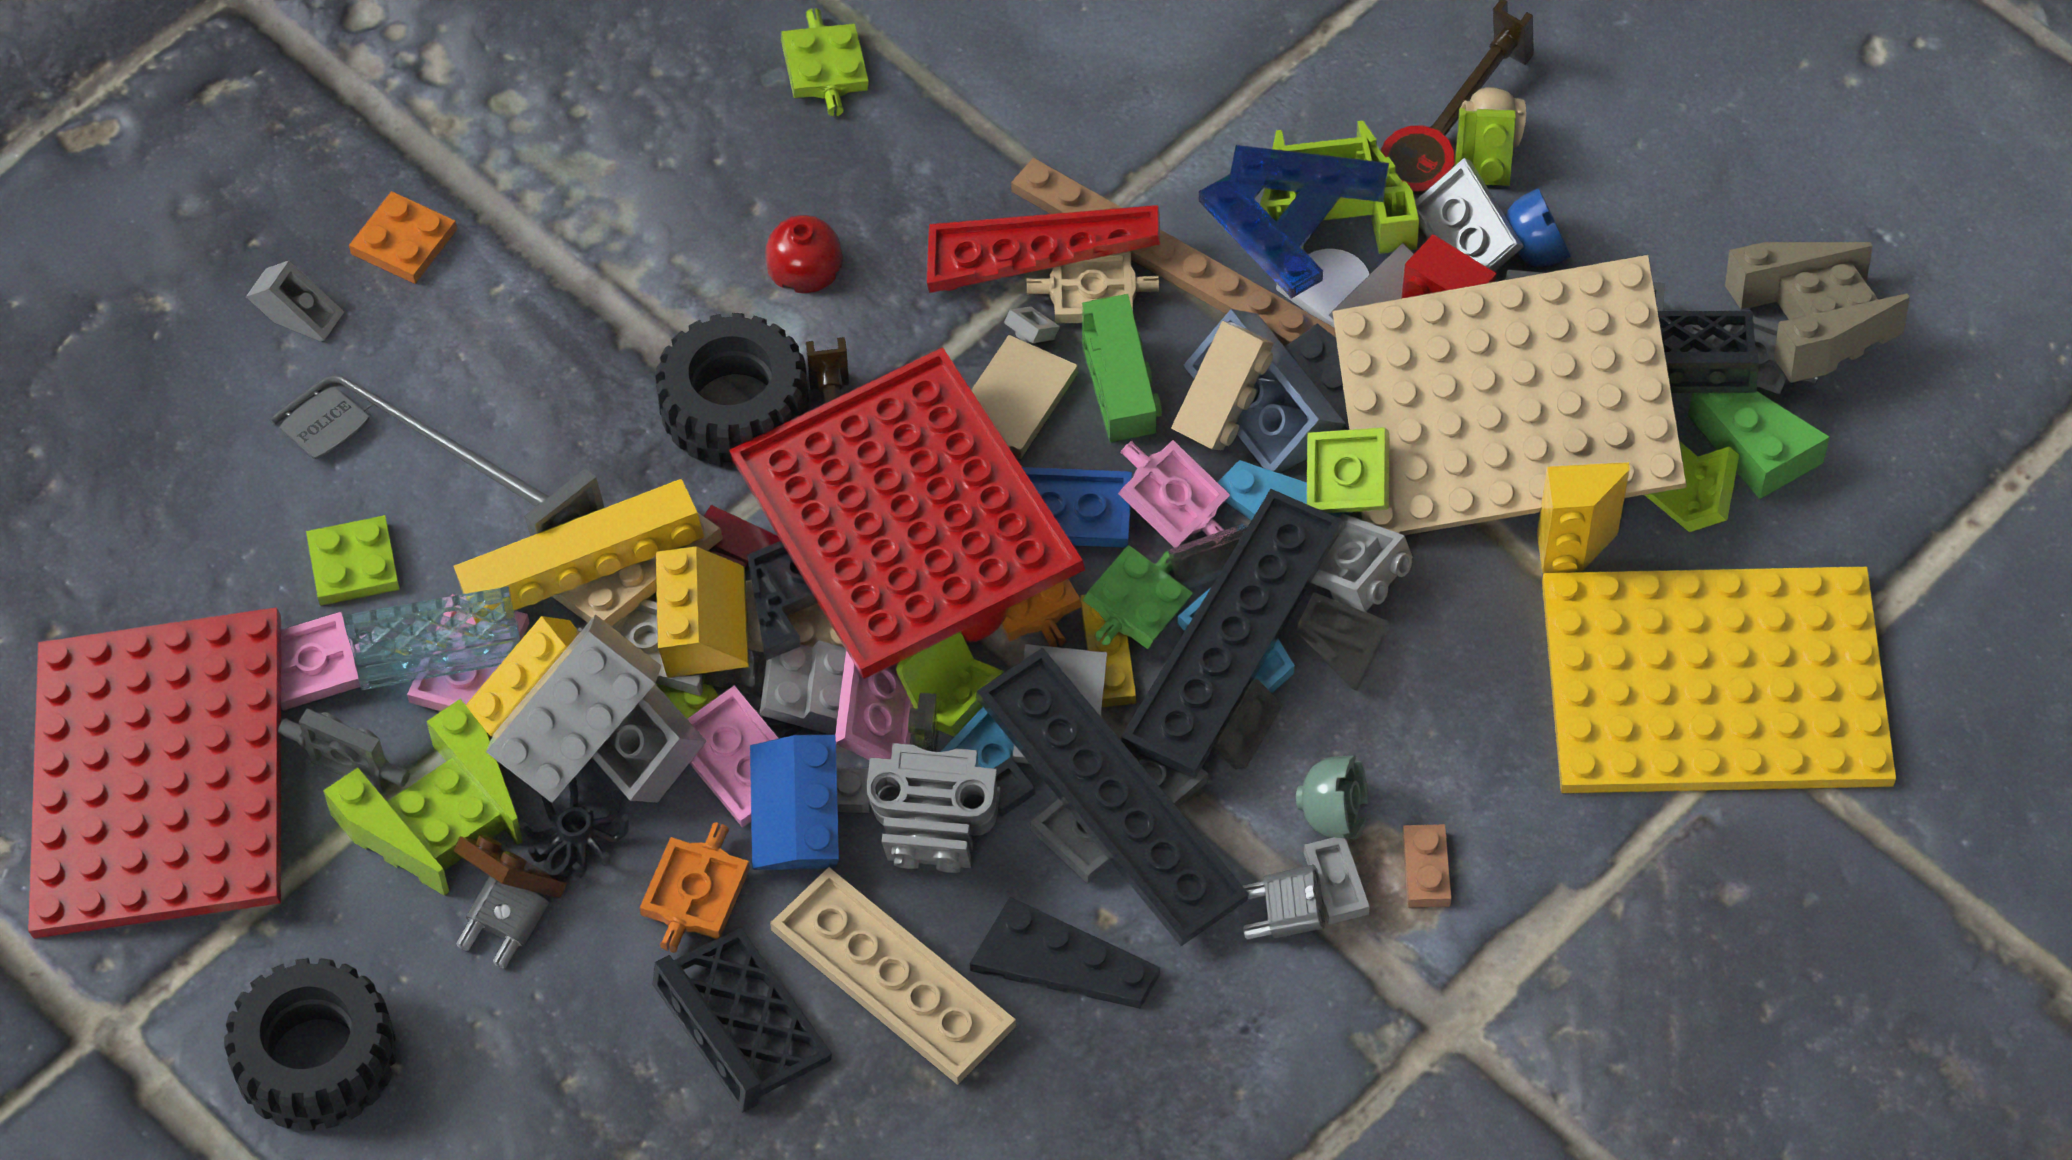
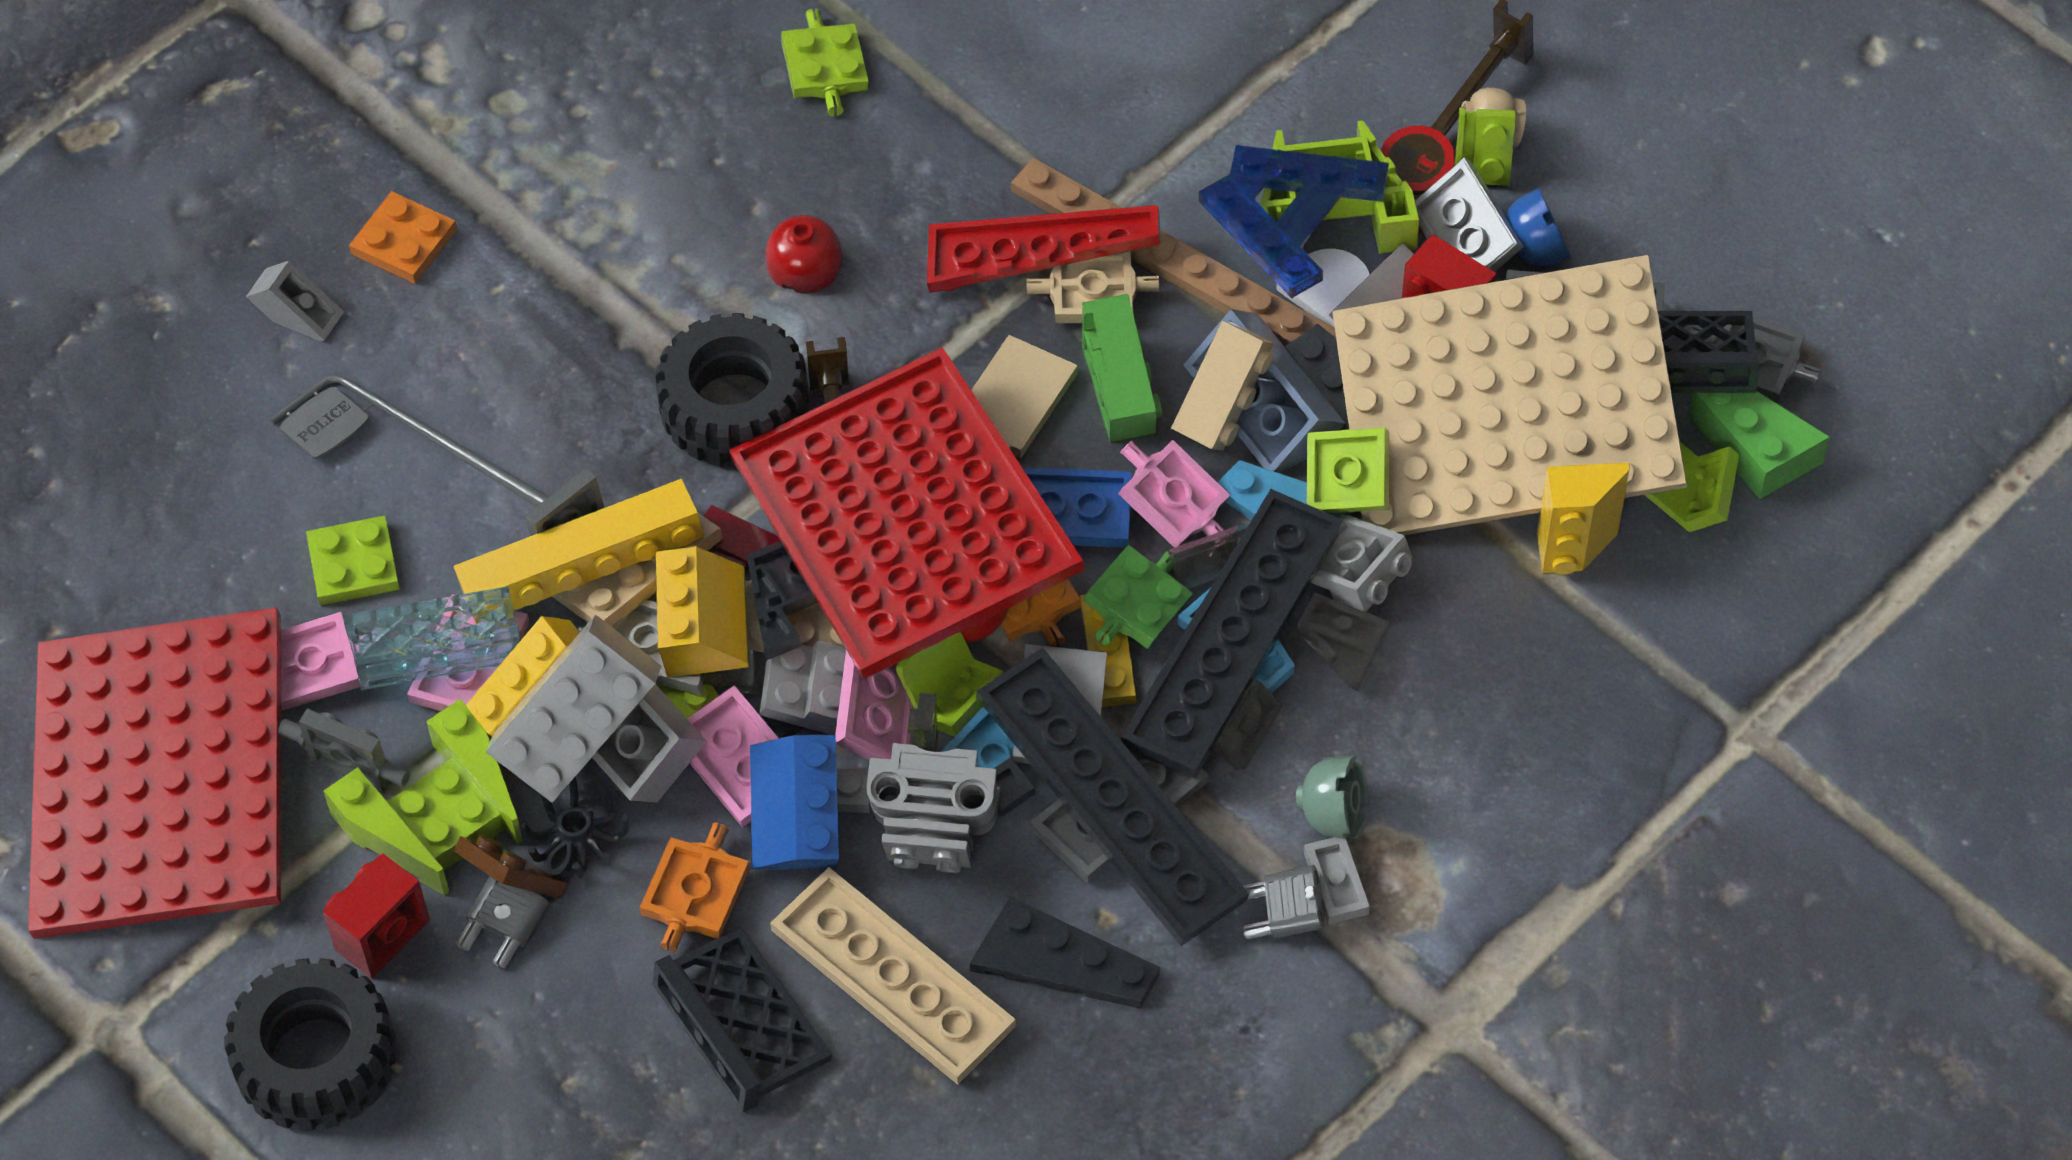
light grey plate [1004,307,1060,344] -> none
nougat plate [1402,824,1451,908] -> none
yellow plate [1542,567,1896,793] -> none
dark tan wedge [1725,242,1910,383] -> none
none -> red brick [322,853,430,979]

